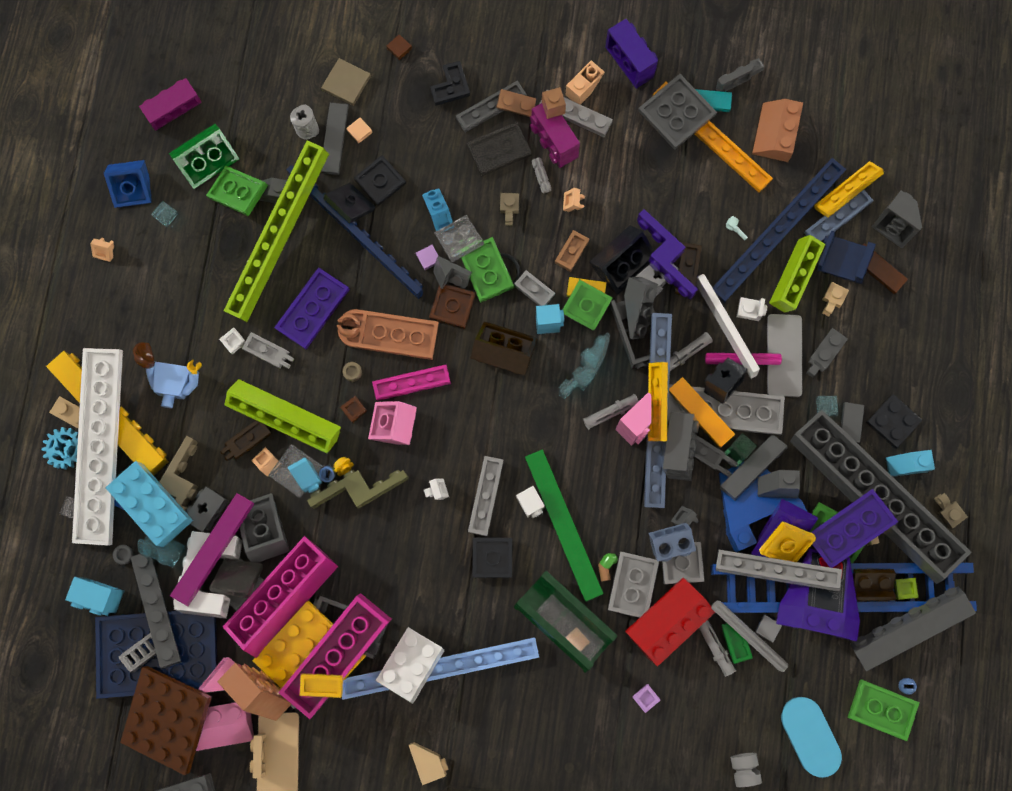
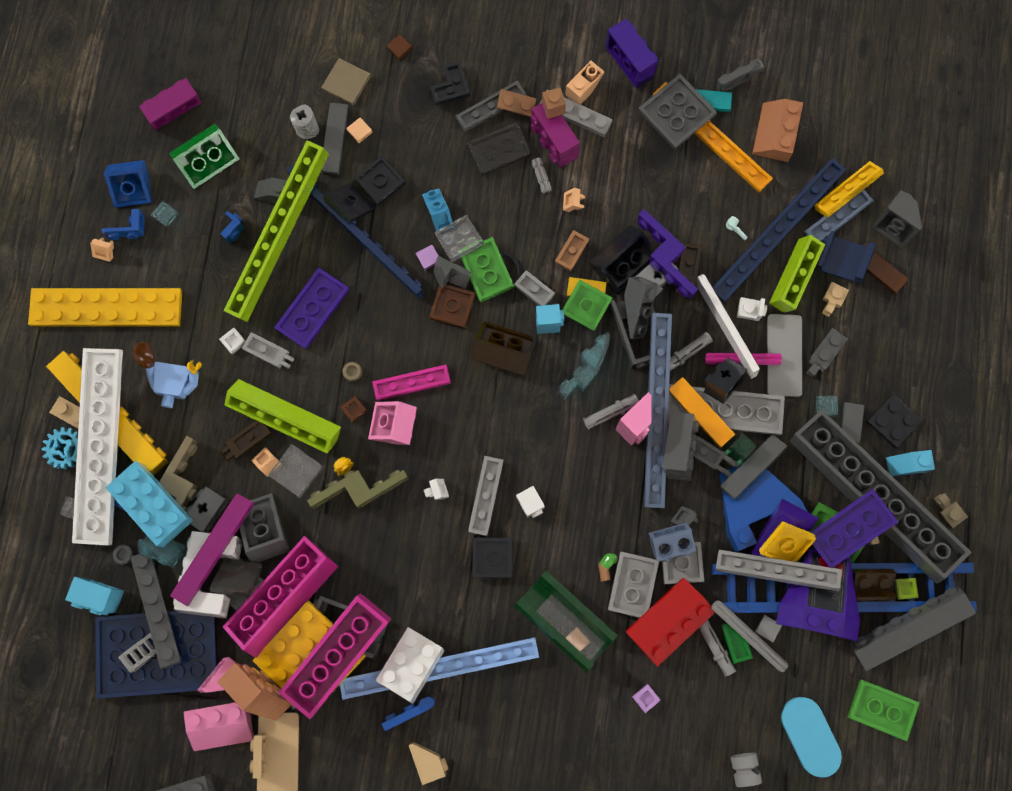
reddish brown plate [120,666,212,775] -> none
bright green tile [206,166,268,216] -> none
medium azure slope [288,457,322,493] -> none
yellow tile [300,673,343,698] -> none
medium blue hinge [319,466,336,482] -> none
nougat plate [337,309,439,360] -> none
dark tan plate [500,193,519,226] -> none
green tile [525,449,603,602] -> none
yellow plate [648,362,668,441] -> none
dark grey slope [758,470,800,499] -> none
medium blue hinge [899,678,917,695] -> none
none -> yellow plate [28,288,182,327]
none -> blue bracket [102,209,145,240]
none -> blue bracket [220,211,245,244]
none -> blue hinge [382,696,435,731]

